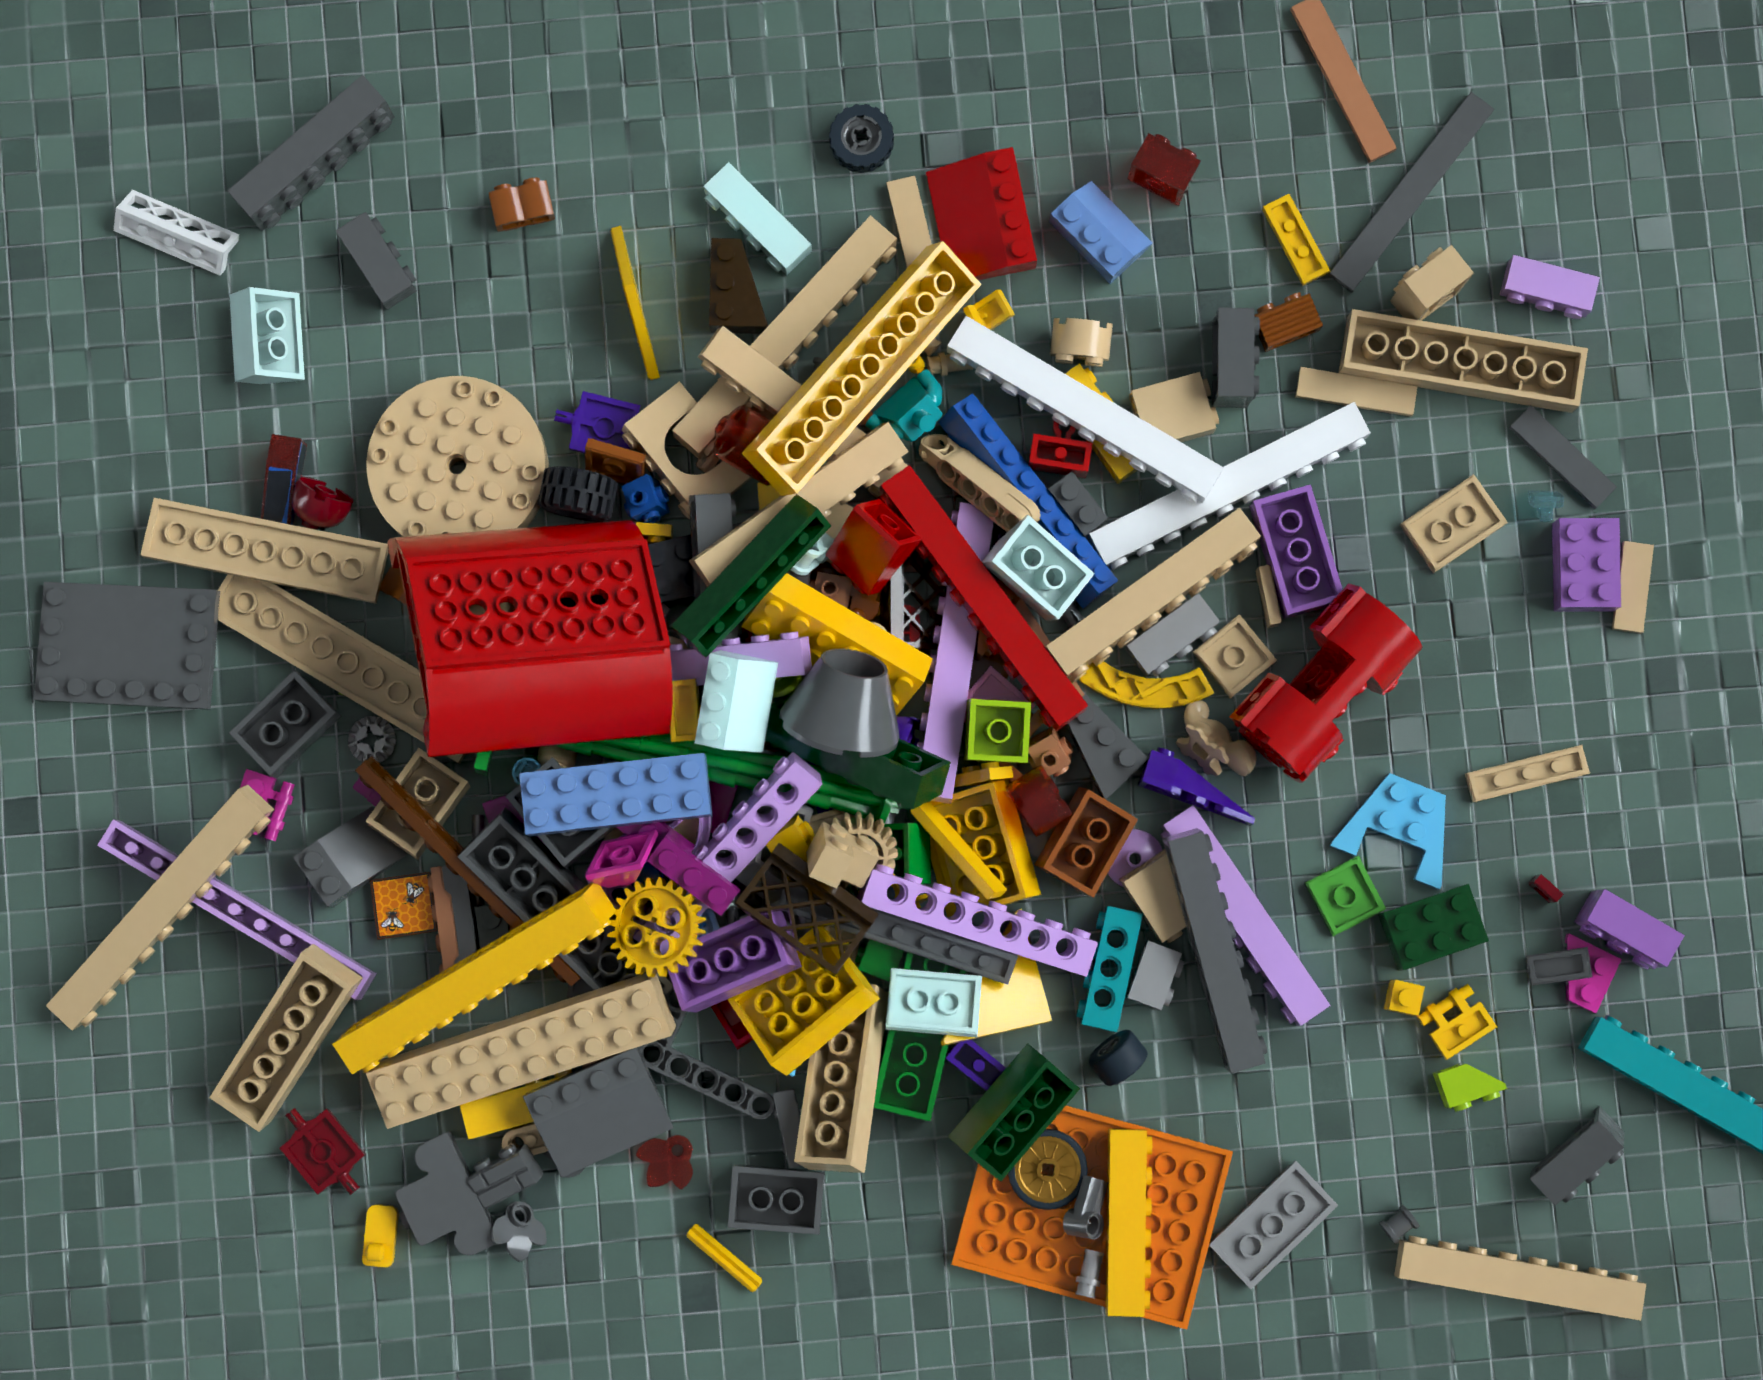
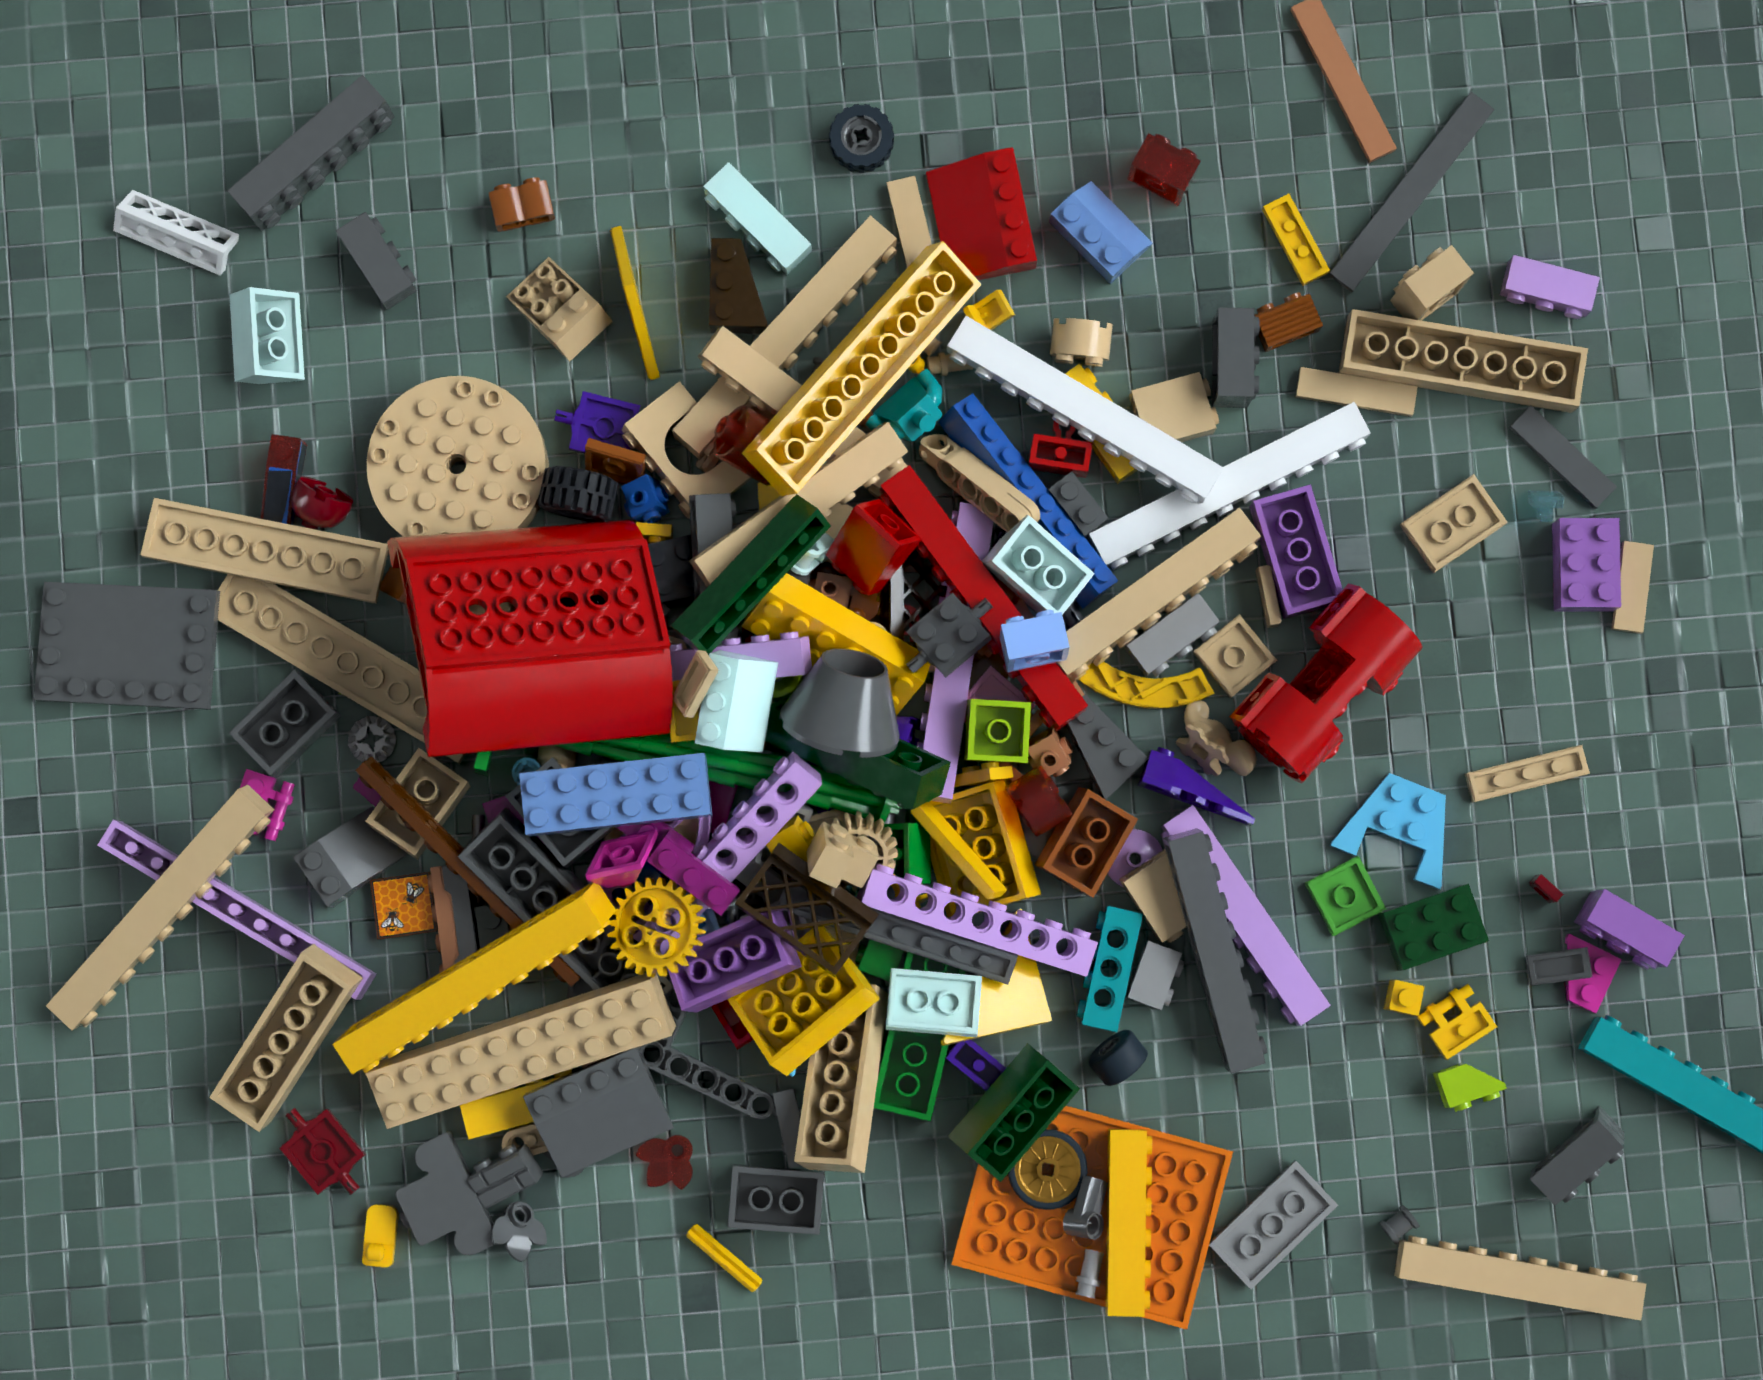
none -> tan slope [506,257,613,361]
none -> tan tile [673,650,719,718]
none -> dark grey plate [906,593,993,678]
none -> light blue brick [999,610,1070,672]

